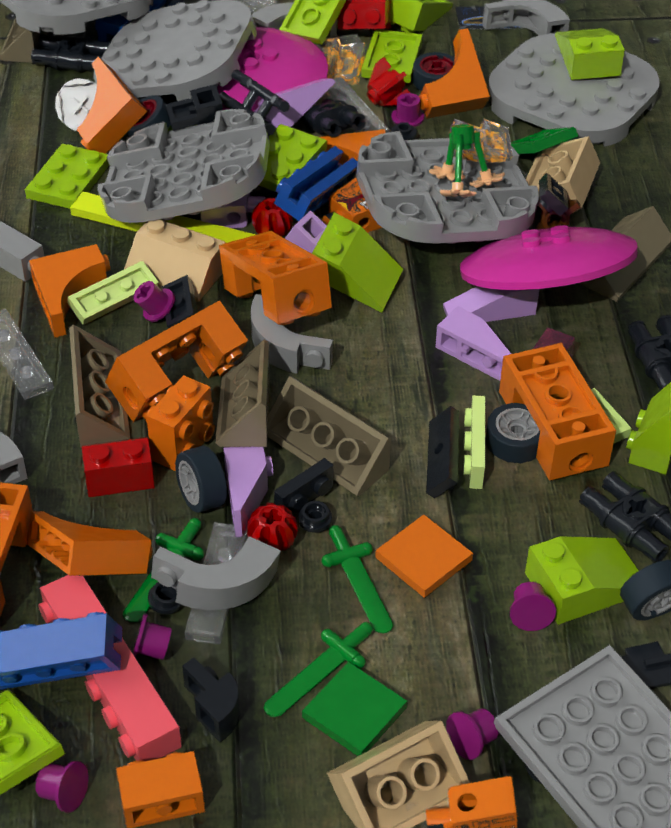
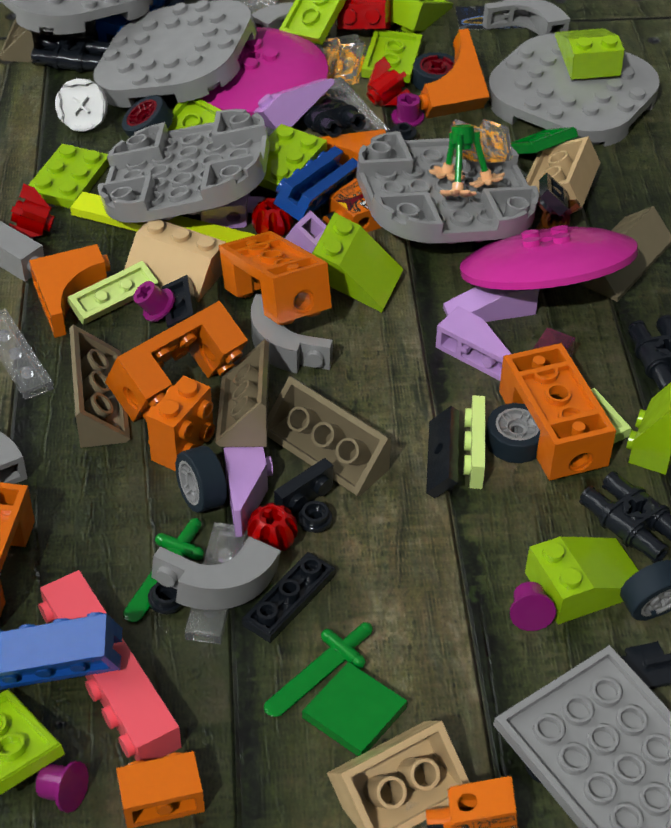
orange arch [27,511,152,576] -> none
orange arch [76,57,147,154] -> none
red slope [82,437,155,497] -> none
magenta piece [132,613,172,660] -> none
black brick [165,84,223,131] -> none
black brick [182,658,239,743] -> none
black piece [219,69,290,135] -> none
green sword [321,525,393,633] -> none
orange tile [375,514,473,598] -> none
magenta piece [446,709,498,760] -> none
none -> red brick [9,184,55,238]
none -> black tile [242,552,335,643]

